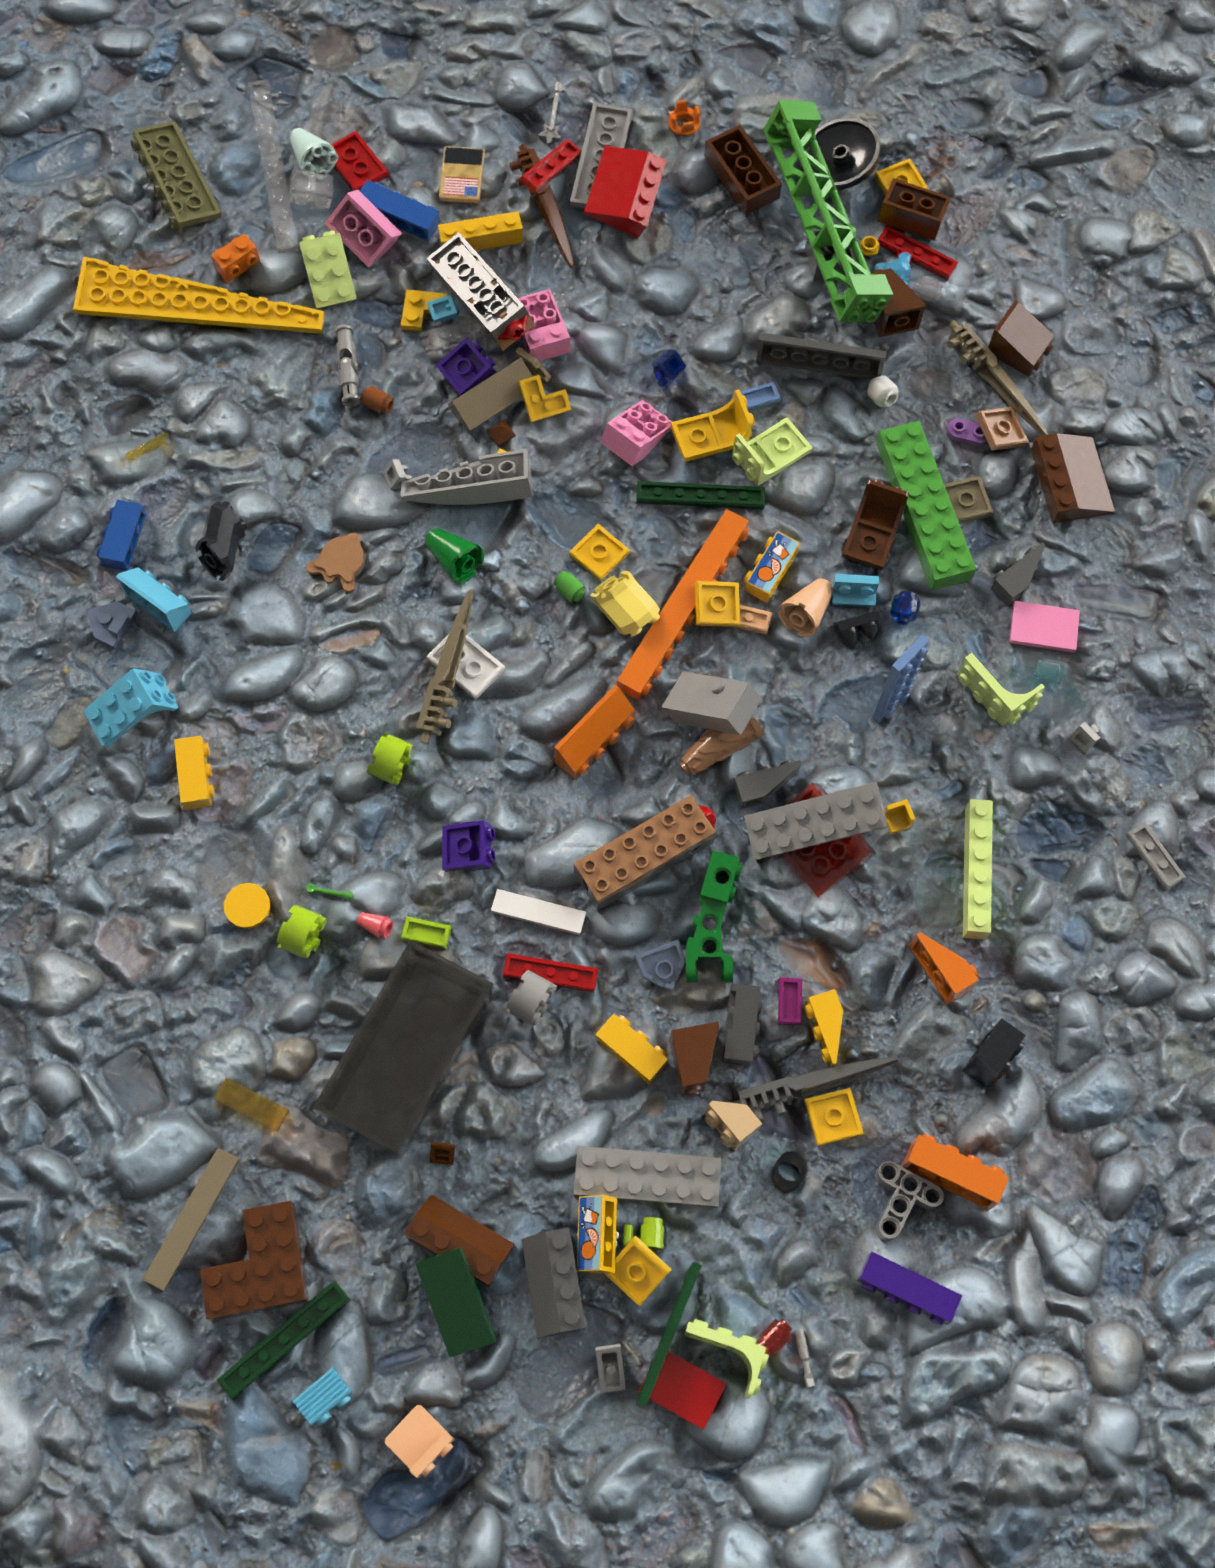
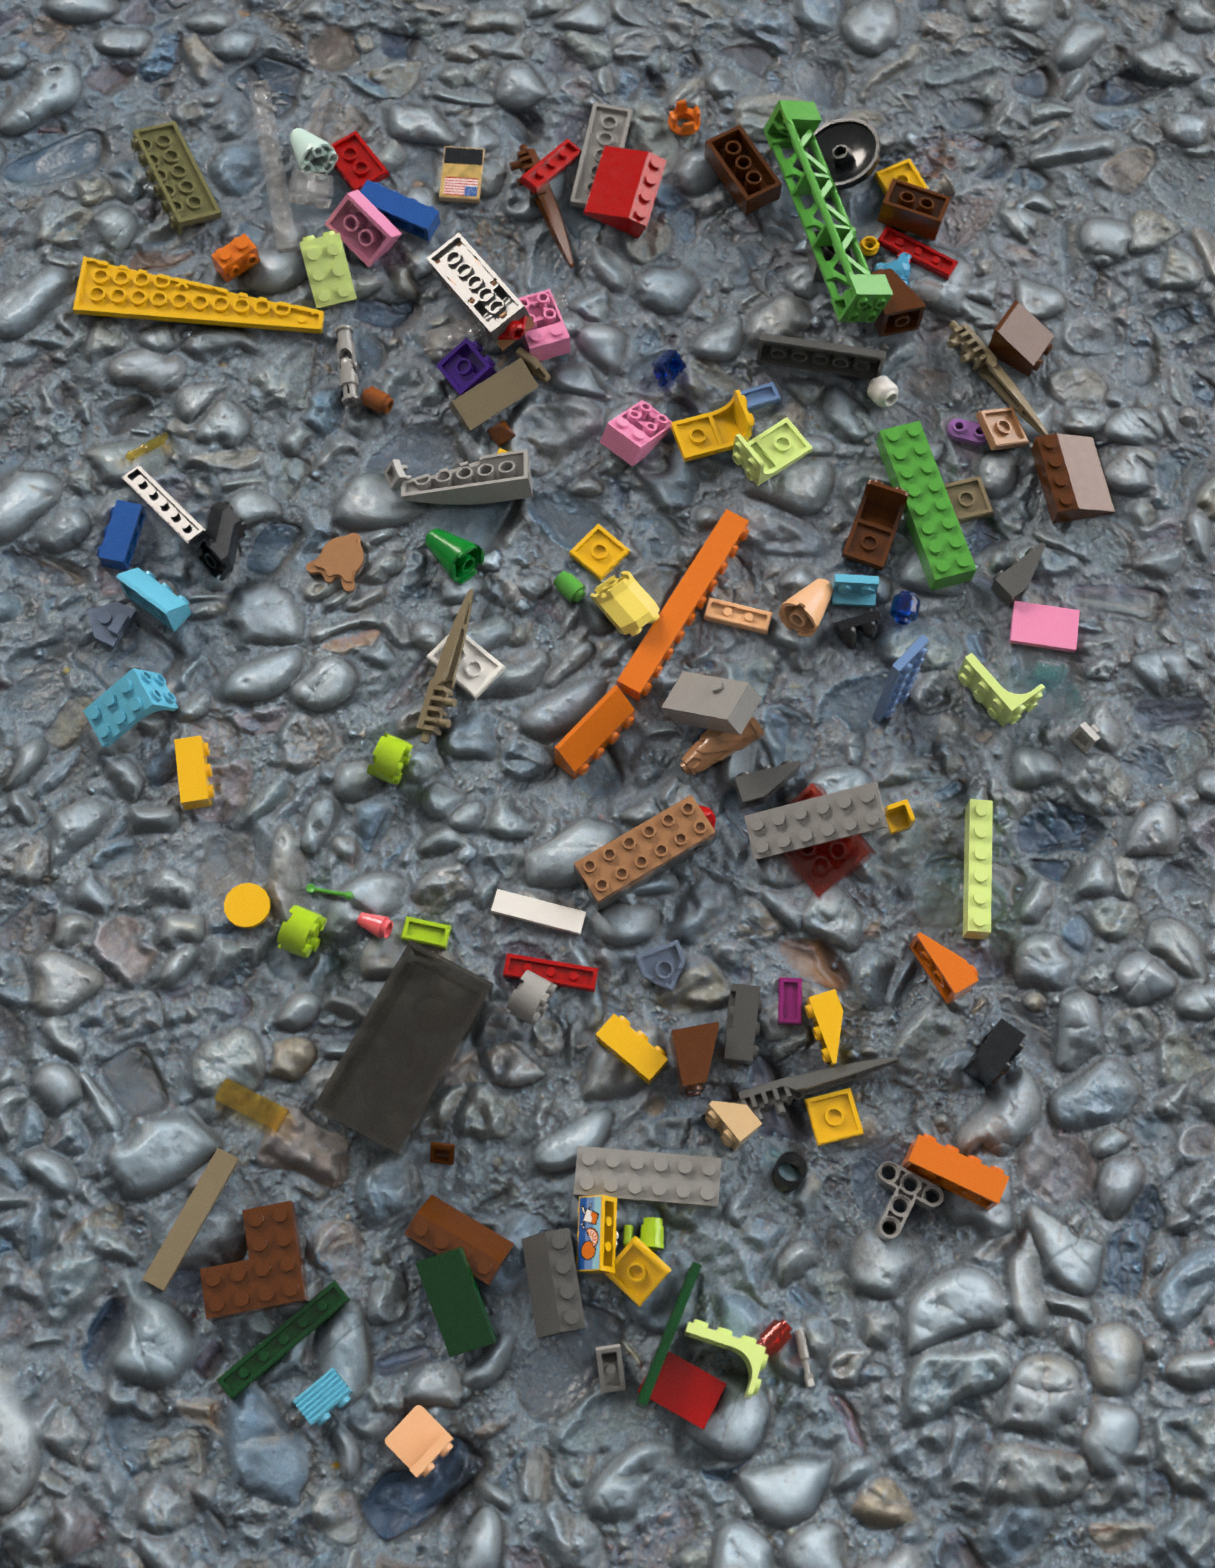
yellow plate [401,290,447,332] -> none
medium azure bracket [427,295,460,324] -> none
yellow brick [438,211,523,251] -> none
dark purple plate [442,820,496,872] -> none
yellow plate [518,375,571,422] -> none
light grey piece [538,82,563,146] -> none
dark green tile [636,481,765,510] -> none
green brick [686,850,743,983] -> none
yellow tile [695,581,741,627] -> none
brick [744,531,800,603] -> none
dark purple brick [857,1251,962,1326] -> none
light grey tile [1125,822,1186,891] -> none
none -> tile [122,465,208,548]

